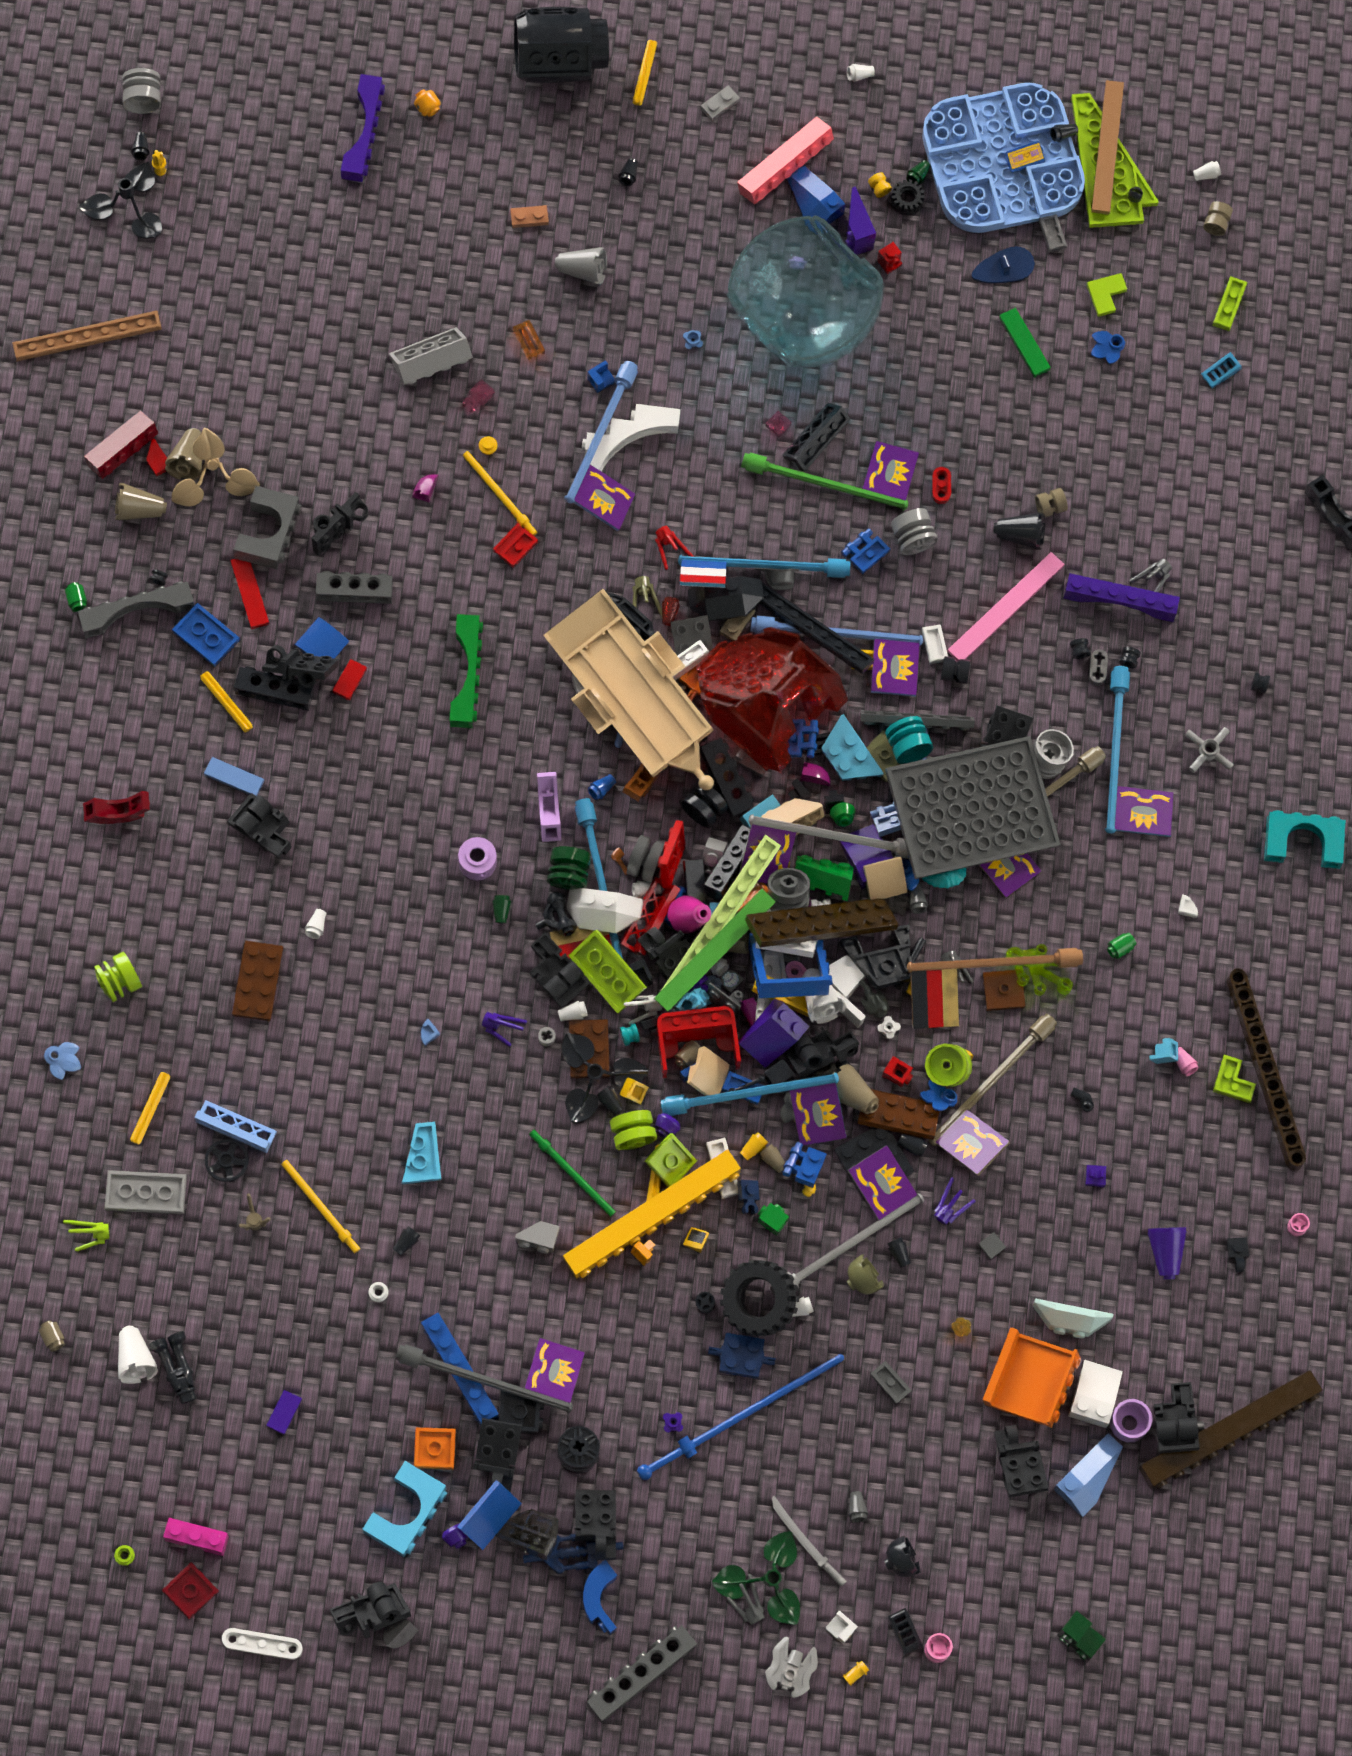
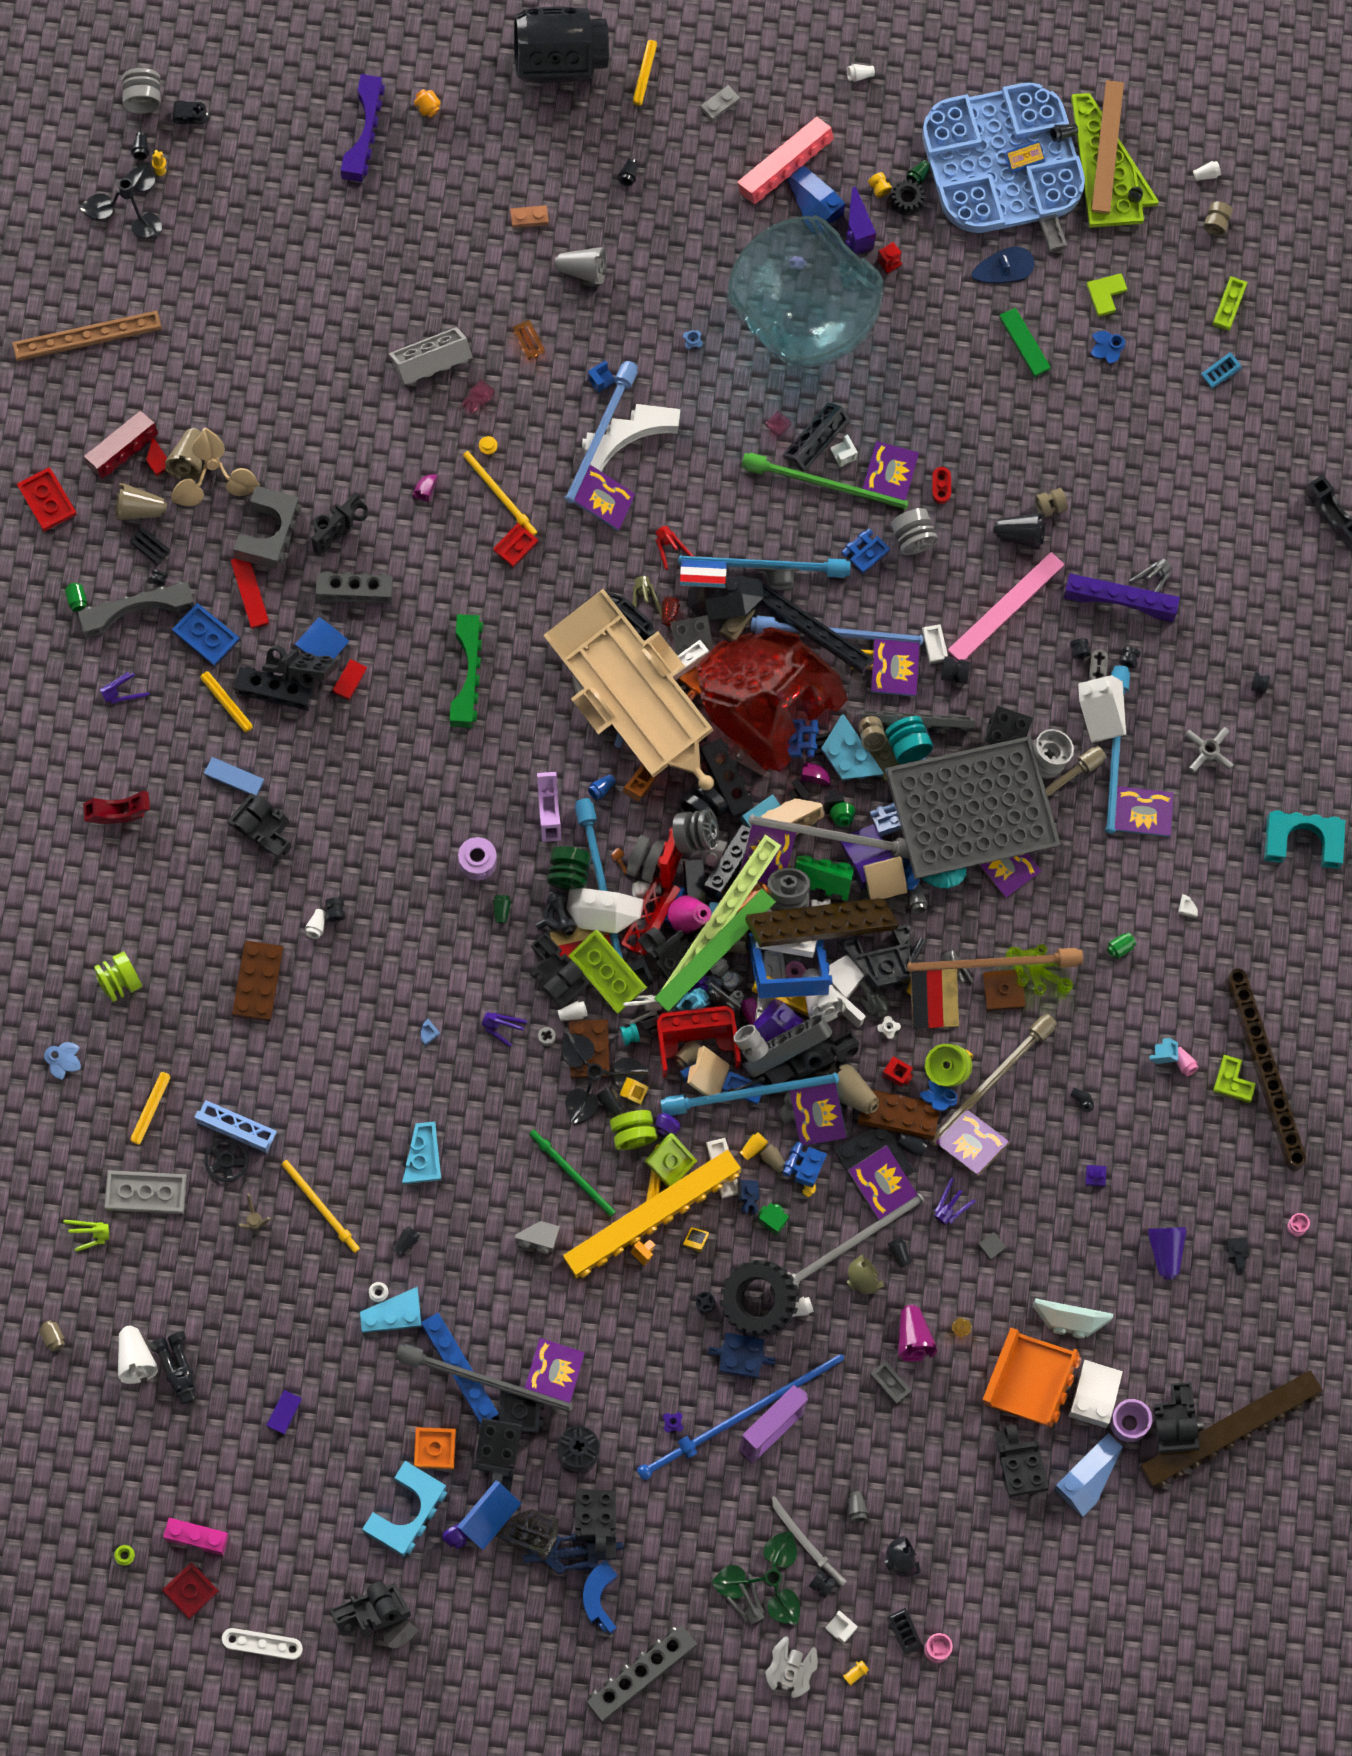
dark green brick [1058,1611,1106,1660] -> none
none -> red plate [17,467,77,532]
none -> dark purple plant [100,672,149,704]
none -> black tile [130,527,171,565]
none -> black piece [172,100,208,125]
none -> black wheel [325,897,346,922]
none -> medium azure wing [360,1287,421,1333]
none -> dark grey wheel [672,810,719,853]
none -> light grey wheel [733,1025,769,1062]
none -> medium lavender window [739,1385,808,1464]
none -> dark grey beam [741,1015,832,1077]
none -> black wheel [809,1570,836,1598]
none -> white panel [831,435,858,467]
none -> dark tan wheel [858,716,886,752]
none -> magenta cone [898,1304,938,1362]
none -> white slope [1078,675,1126,743]

